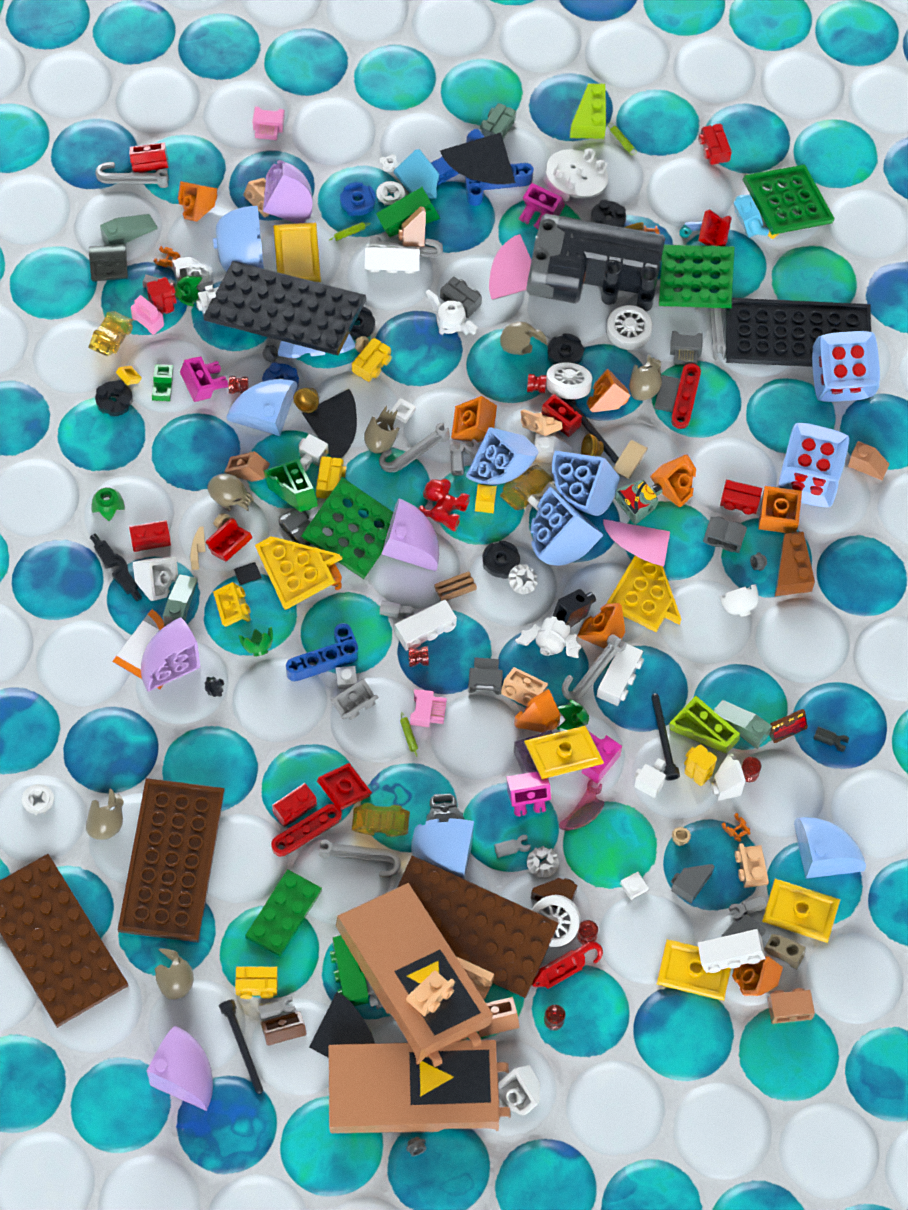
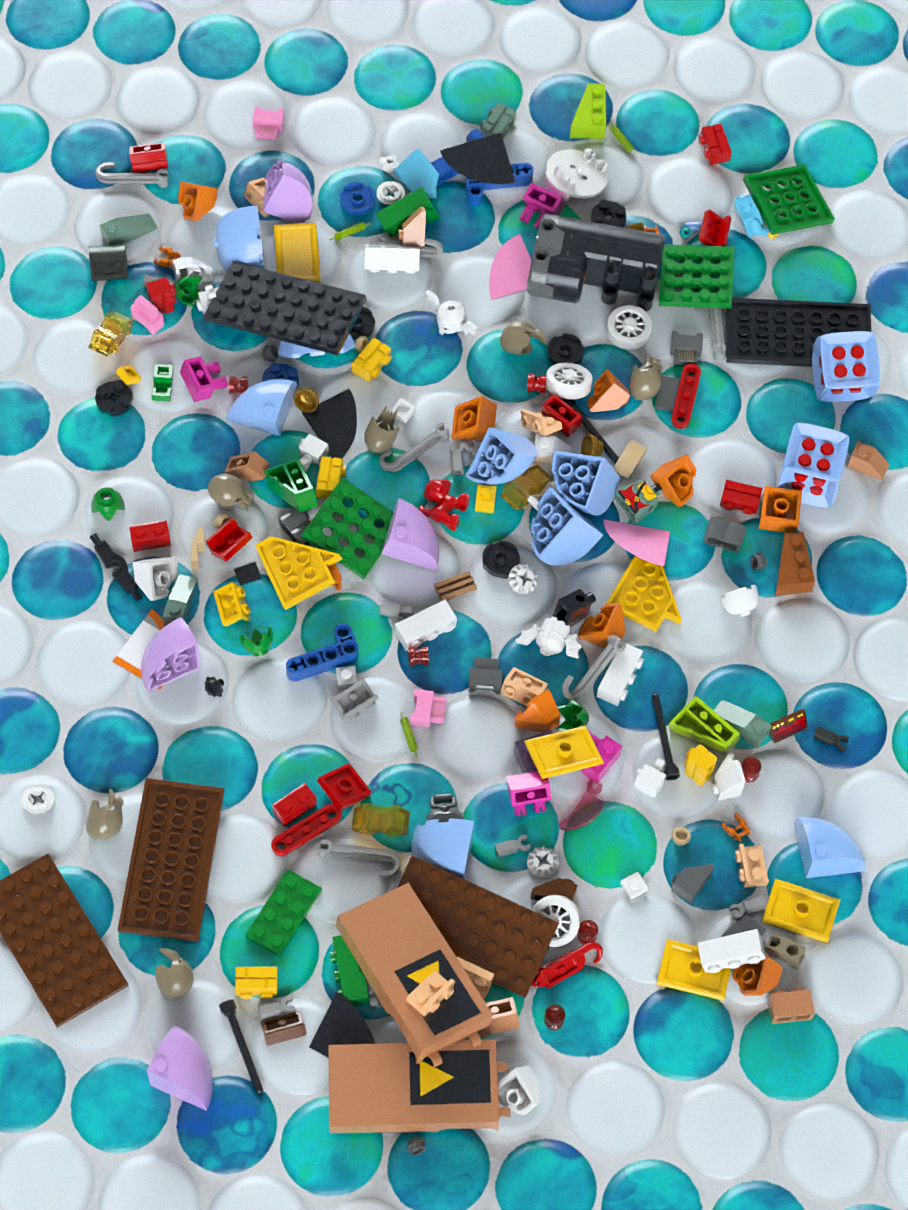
dark grey brick [440,276,482,318] -> none

